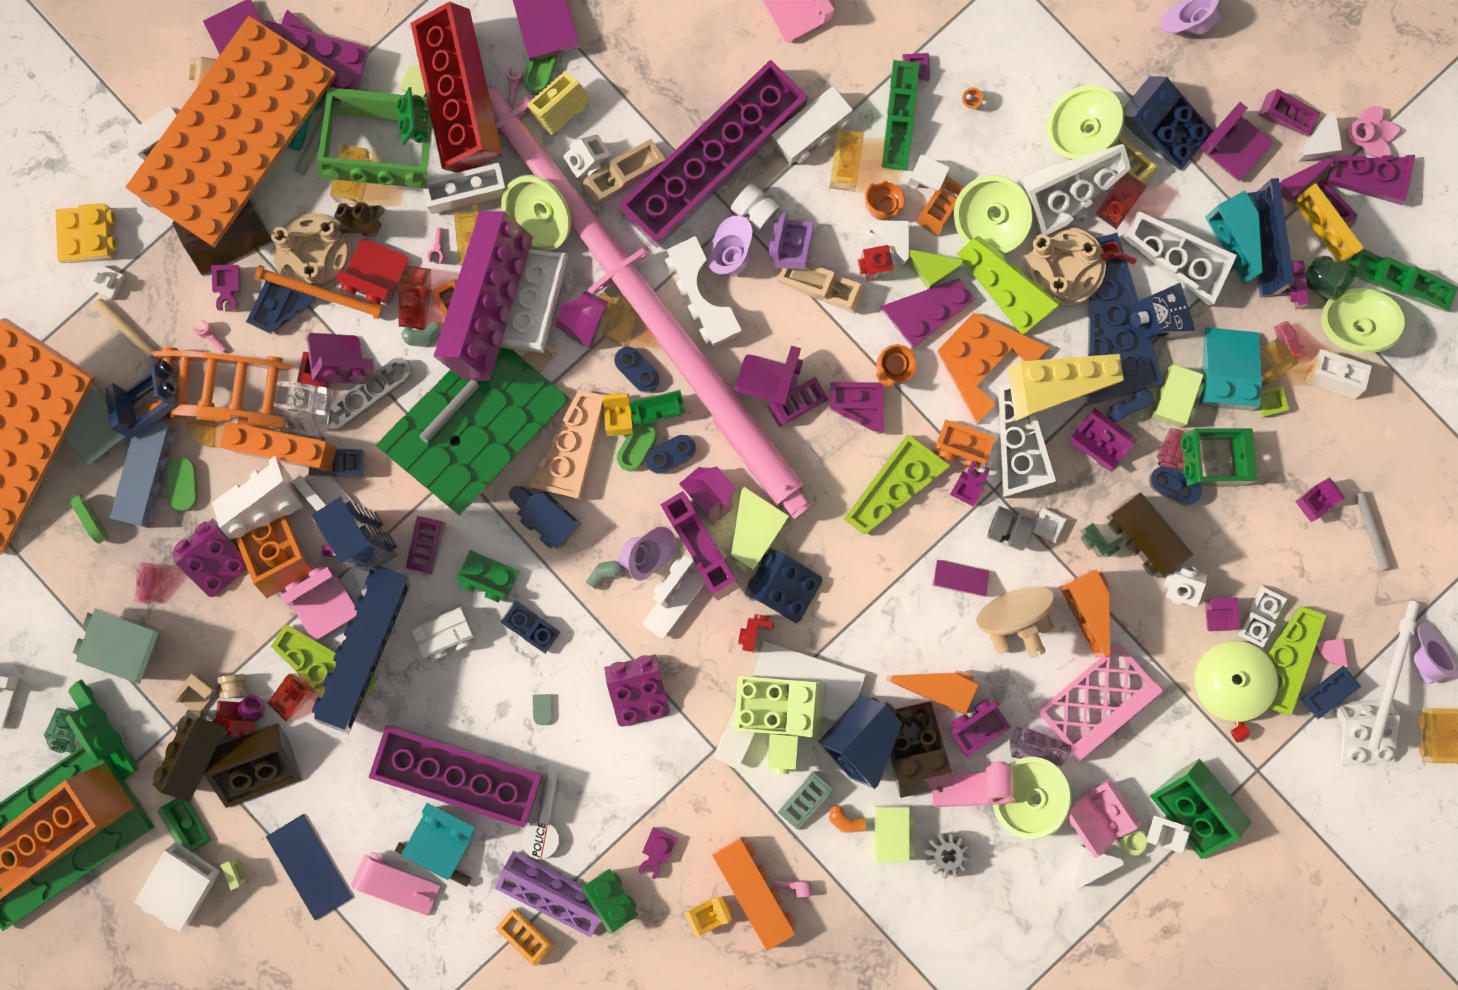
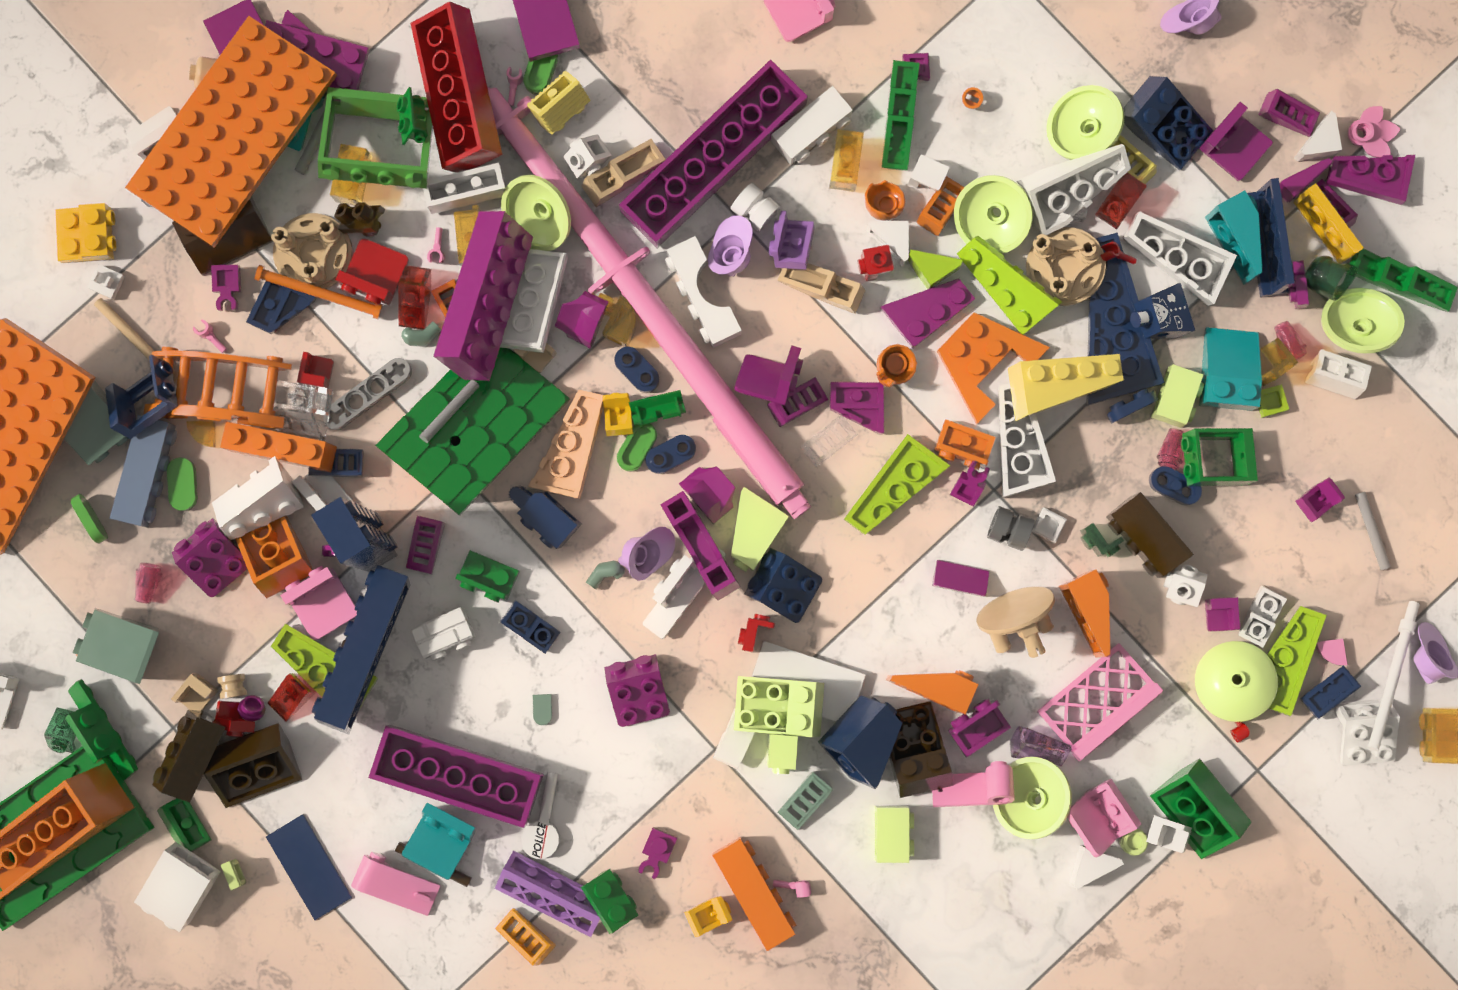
magenta bracket [306,333,374,384] -> none
yellowish green tile [399,64,426,97] -> none
orange arm [829,805,866,833] -> none
light grey gear [925,832,971,879] -> none
magenta bracket [1070,408,1137,472] -> none

